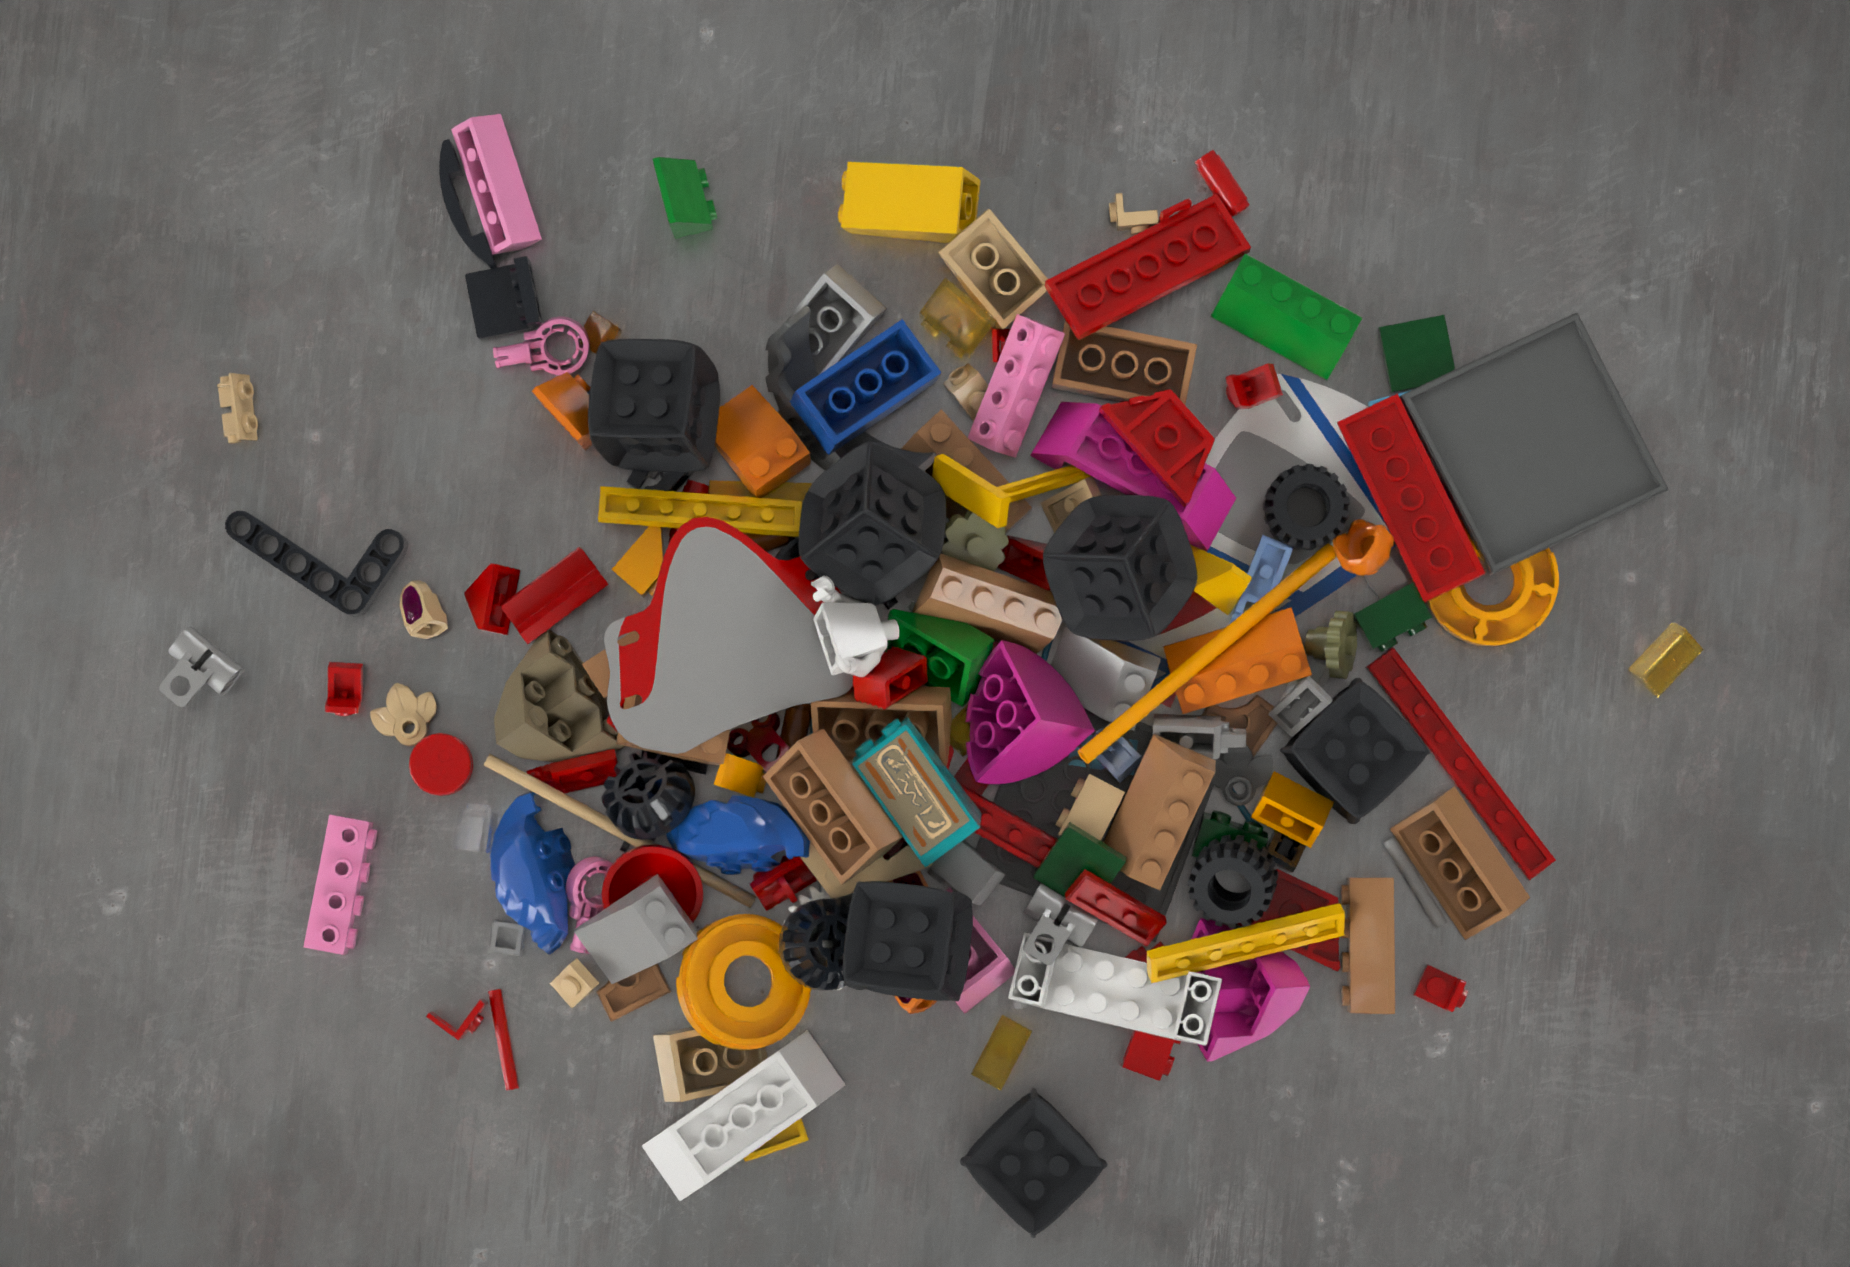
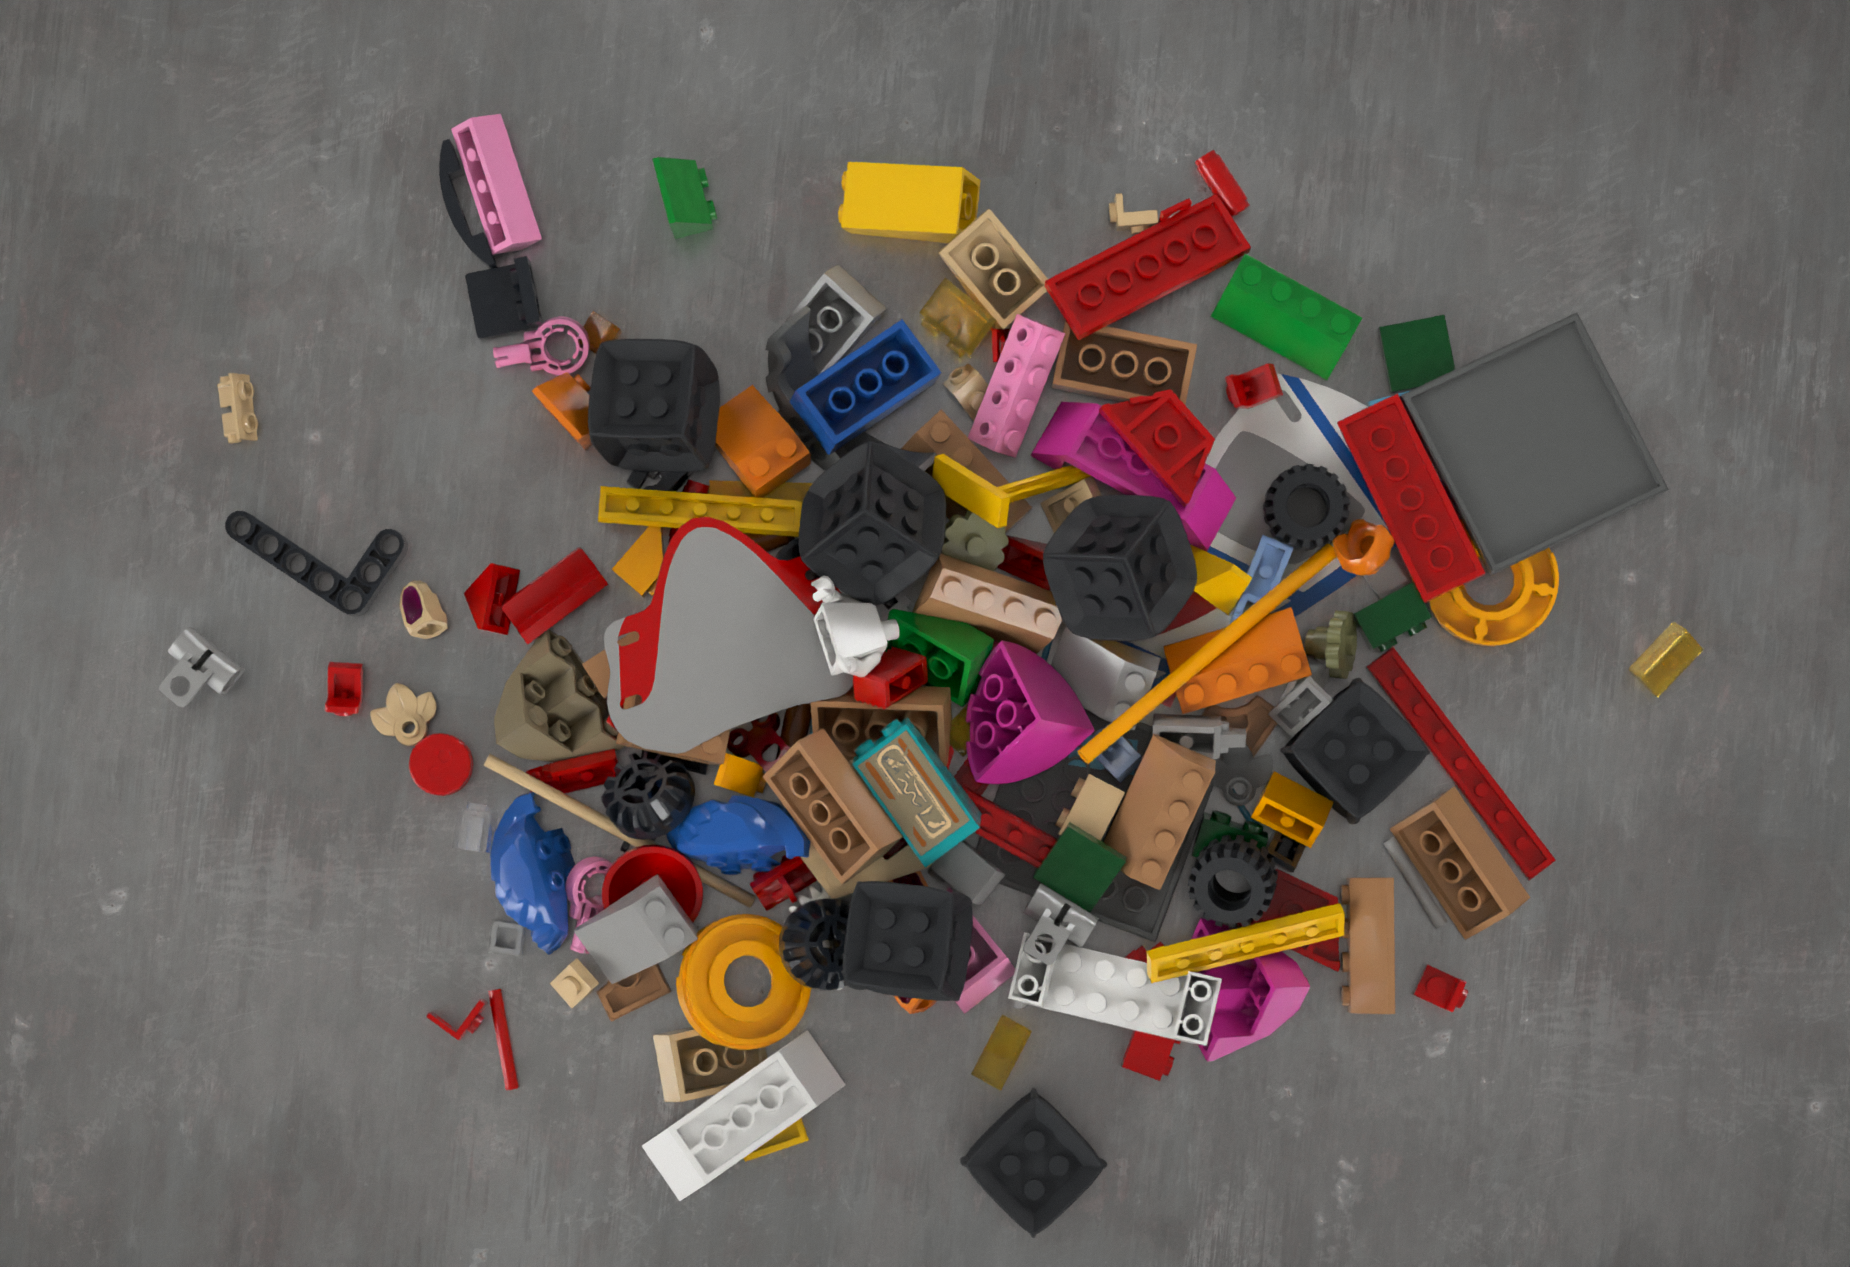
bright pink brick [303,815,377,955] -> none
red tile [1065,869,1167,947] -> none

